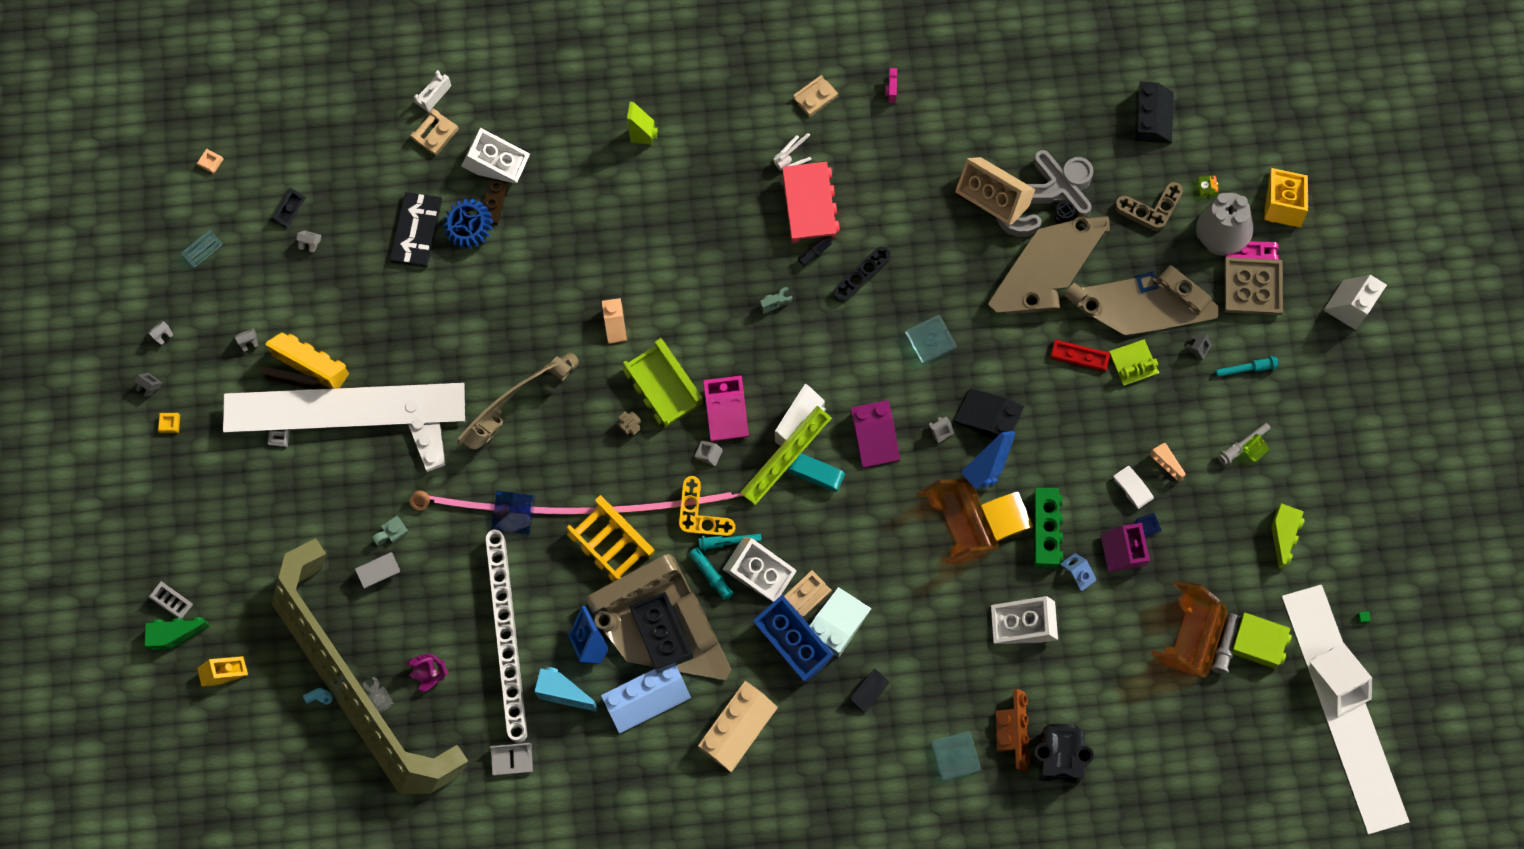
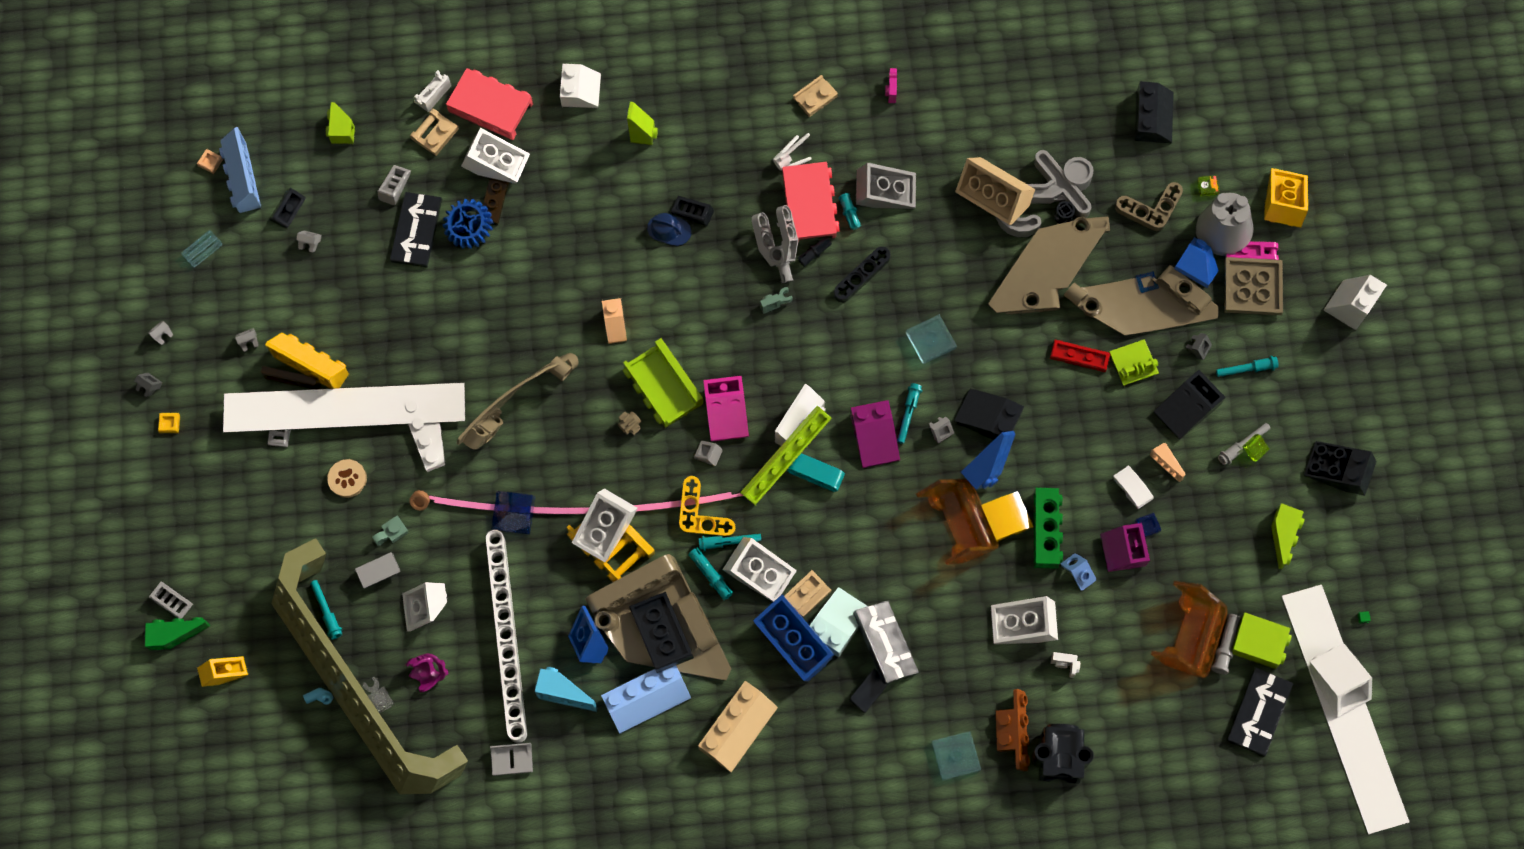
none -> light blue slope [219,127,261,213]
none -> teal pin [310,580,343,639]
none -> lime slope [326,102,355,144]
none -> tan tile [328,459,367,498]
none -> light grey slope [377,165,411,205]
none -> white slope [402,582,447,631]
none -> coral panel [446,68,533,140]
none -> white slope [560,64,601,108]
none -> white slope [572,489,638,562]
none -> dark blue piece [647,213,691,246]
none -> black slope [671,196,714,226]
none -> light grey piece [752,205,798,283]
none -> teal axle [838,193,860,230]
none -> tile [853,601,919,685]
none -> light grey slope [856,163,916,209]
none -> teal pin [897,383,923,444]
none -> white bracket [1051,652,1080,678]
none -> black slope [1154,370,1226,440]
none -> blue slope [1174,237,1219,288]
none -> black tile [1227,667,1293,757]
none -> black slope [1304,441,1377,496]

